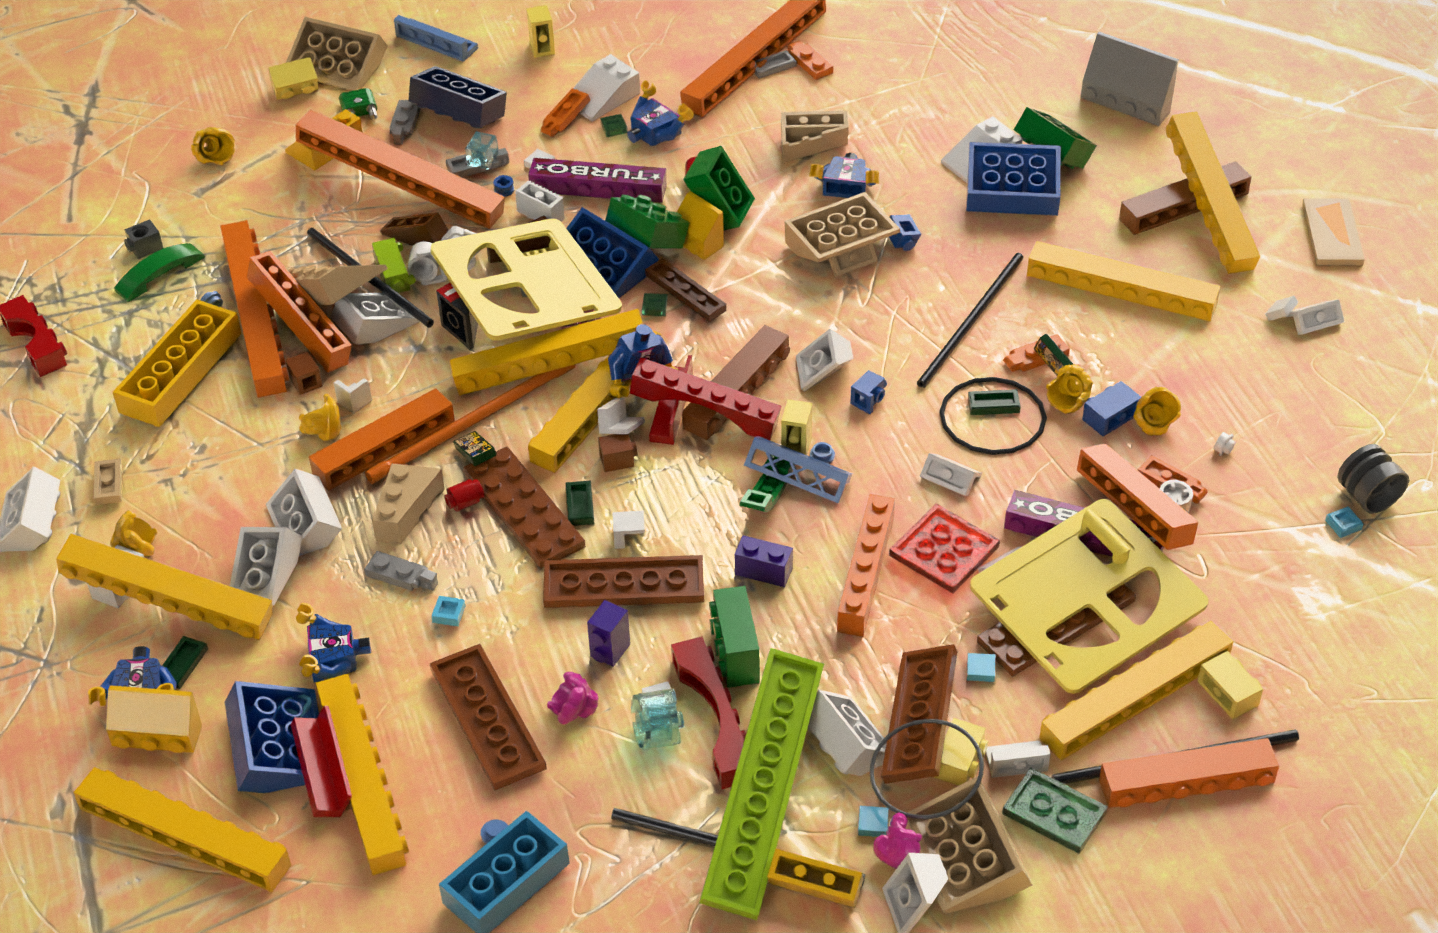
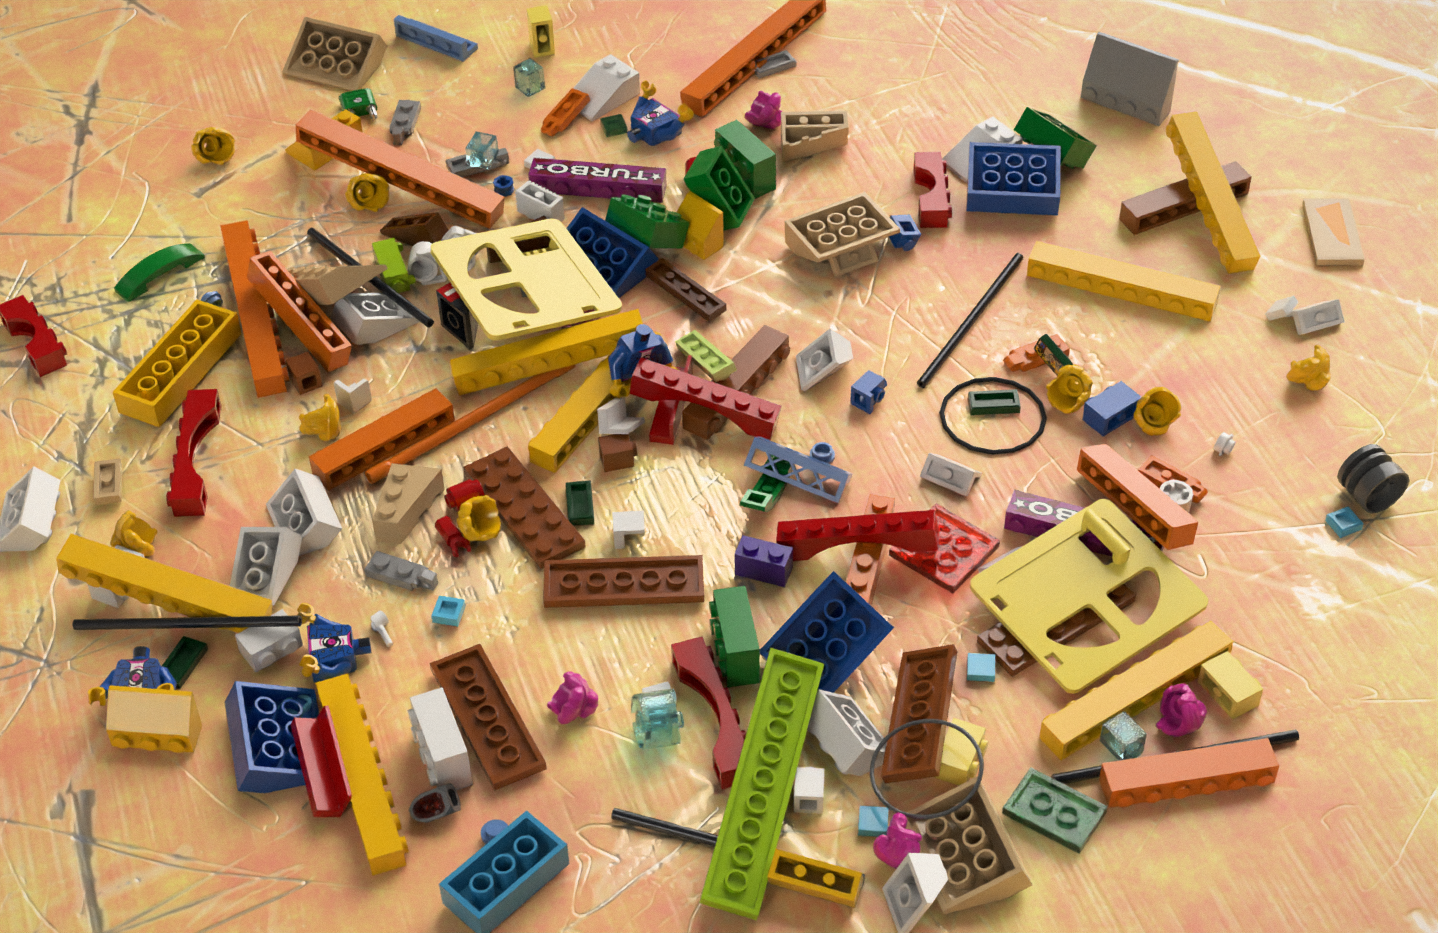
yellow brick [73,767,291,892] -> none
dark grey brick [124,219,163,259] -> none
light yellow brick [268,57,319,100] -> none
dark blue brick [408,66,507,128] -> none
tile [453,431,497,466] -> none
brick [587,600,630,667] -> none
clear green tile [642,293,668,316] -> none
light yellow brick [781,399,813,455] -> none
orange hinge [787,40,834,80] -> none
blue torso [809,153,879,198] -> none
white panel [986,741,1050,778] -> none
none -> black piece [72,615,302,630]
none -> red arch [166,389,222,517]
none -> white brick [235,609,303,672]
none -> yellow hair [345,173,390,212]
none -> white hand [371,611,393,647]
none -> white brick [407,687,473,790]
none -> rock [408,783,461,823]
none -> red bar [435,516,471,558]
none -> yellow hair [456,495,501,541]
none -> clear light blue brick [513,58,545,97]
none -> yellowish green plate [675,330,737,382]
none -> green brick [714,120,776,199]
none -> dark pink hair [744,91,782,129]
none -> blue slope [760,571,894,693]
none -> red arch [776,510,939,561]
none -> white brick [794,767,824,814]
none -> arch [913,151,952,228]
none -> clear light blue brick [1100,711,1147,761]
none -> dark pink hair [1156,683,1207,737]
none -> yellow hair [1286,344,1331,391]

